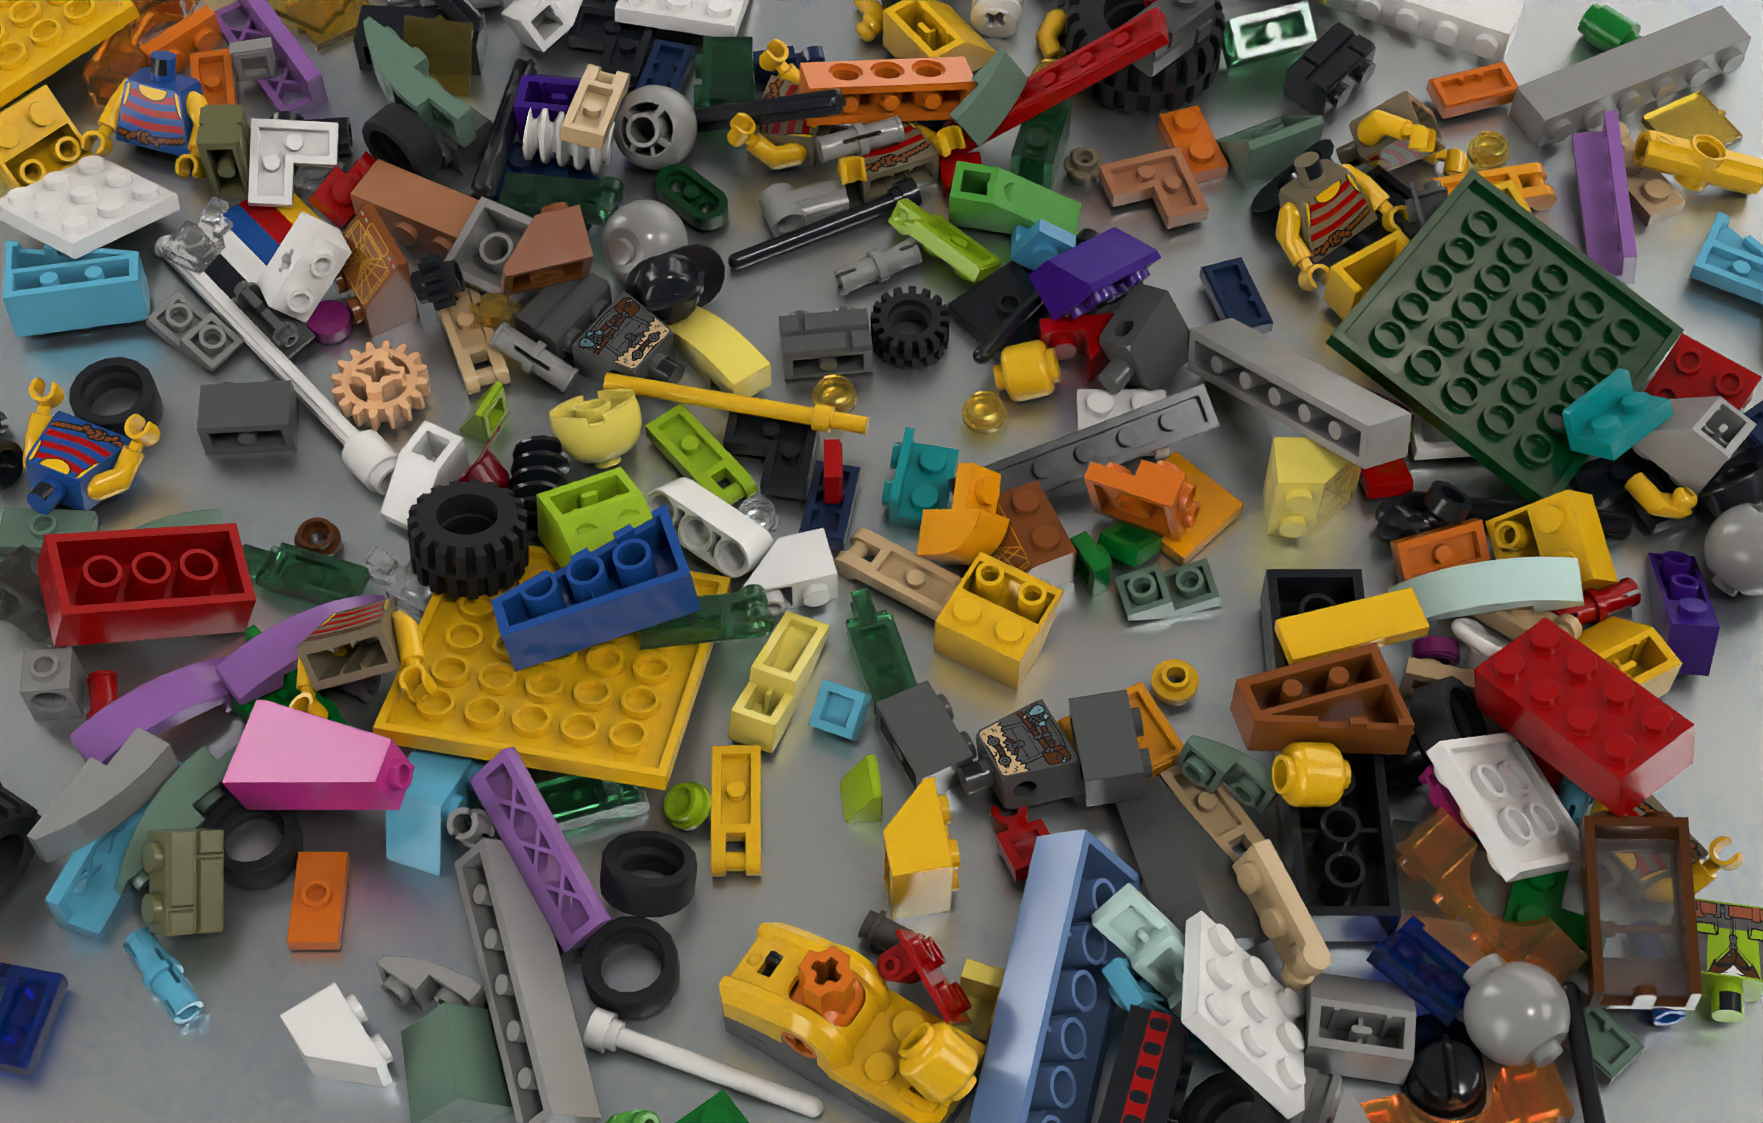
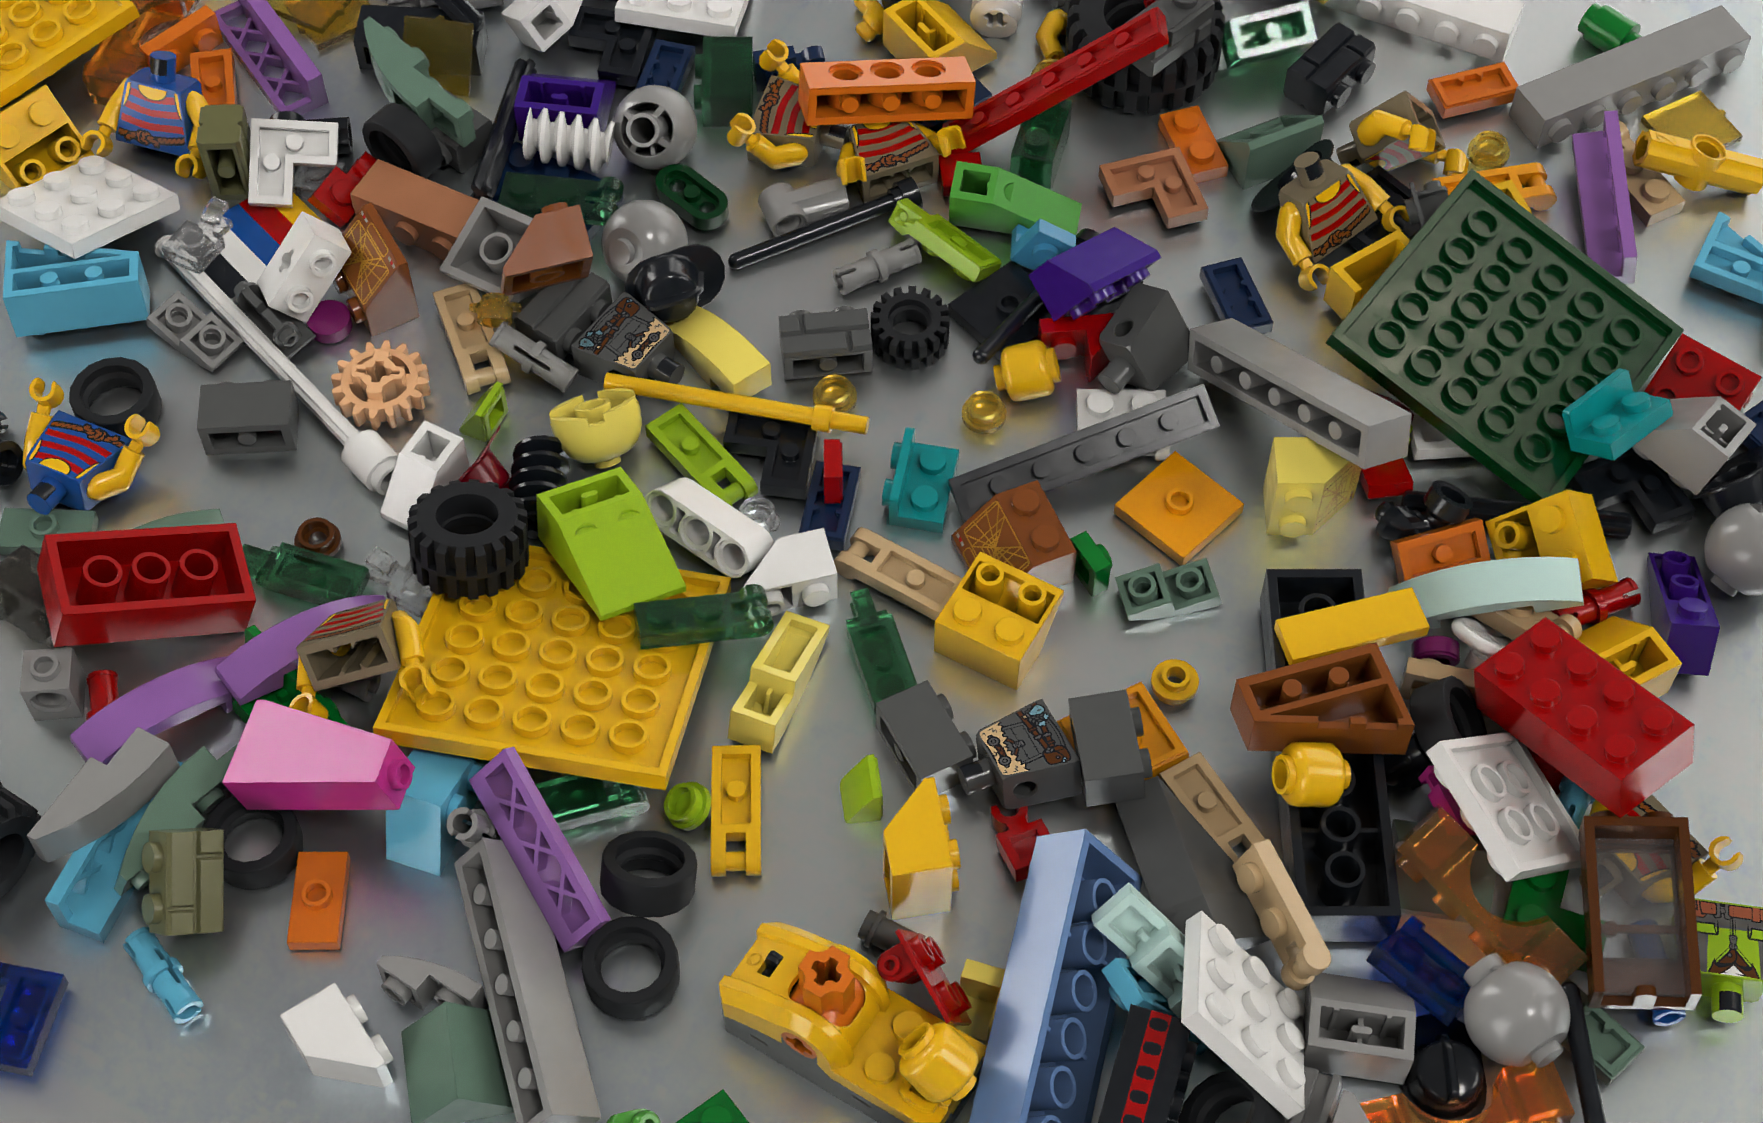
light grey tile [229,37,279,82] -> none
black gear [411,252,465,311] -> none
blue wedge [491,504,701,672] -> none
tan plate [560,64,630,150] -> none
white piece [583,1007,823,1117] -> none
black axle [693,89,846,133] -> none
medium azure plate [808,679,872,741] -> none
light grey pin [815,115,905,163] -> none
light orange brick [917,463,1010,565] -> none
sand green slope [949,48,1028,147] -> none
dark tan plate [1063,147,1104,186] -> none
orange plate [1084,459,1201,541] -> none
green plate [1097,521,1163,568] -> none
sand green slope [1175,735,1278,815] -> none
yellow arm [1625,472,1698,519] -> none

